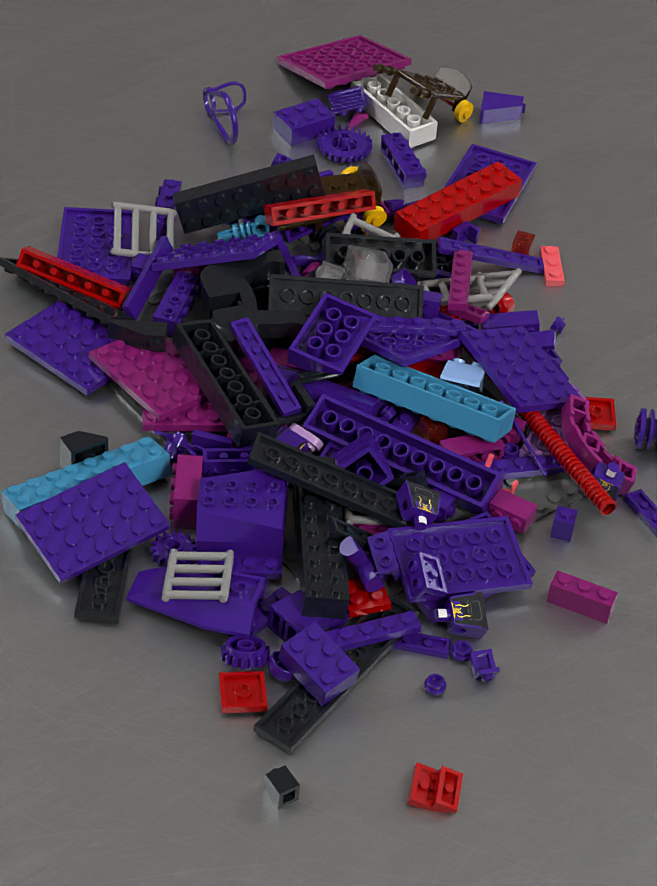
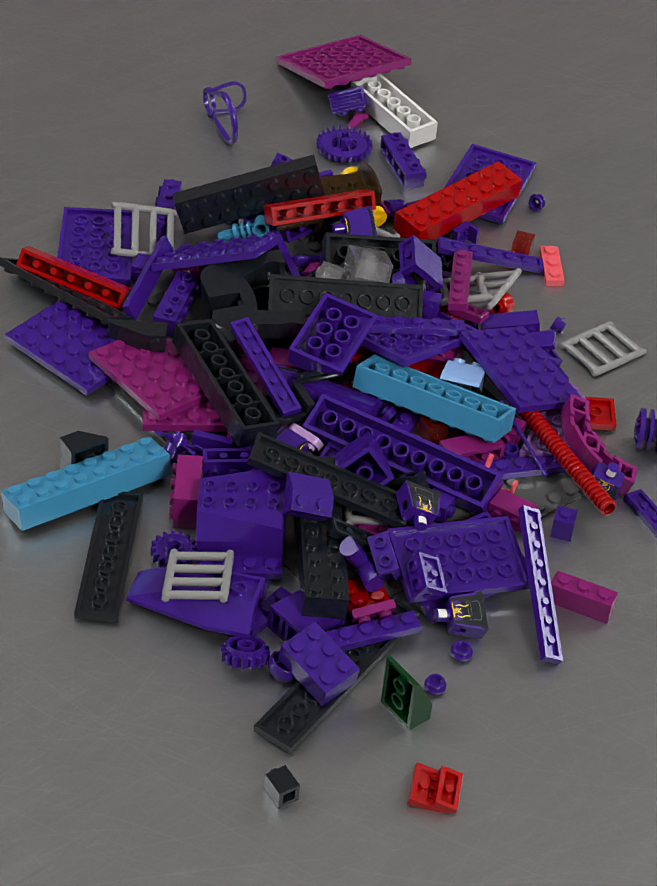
dark purple plate [15,462,171,584] -> none
red plate [218,671,268,713] -> none
dark purple brick [273,99,335,146] -> none
dark brown piece [372,63,473,123] -> none
dark purple tile [393,633,452,659] -> none
dark purple bracket [468,649,500,682] -> none
dark purple slope [479,91,526,124] -> none
none -> dark purple slope [282,472,334,522]
none -> dark purple torso [332,206,377,236]
none -> magenta plate [350,599,396,624]
none -> dark green slope [381,656,432,731]
none -> dark purple panel [399,235,443,292]
none -> dark purple plate [518,505,563,665]
none -> dark purple plate [528,194,545,210]
none -> light grey bar [559,320,647,377]

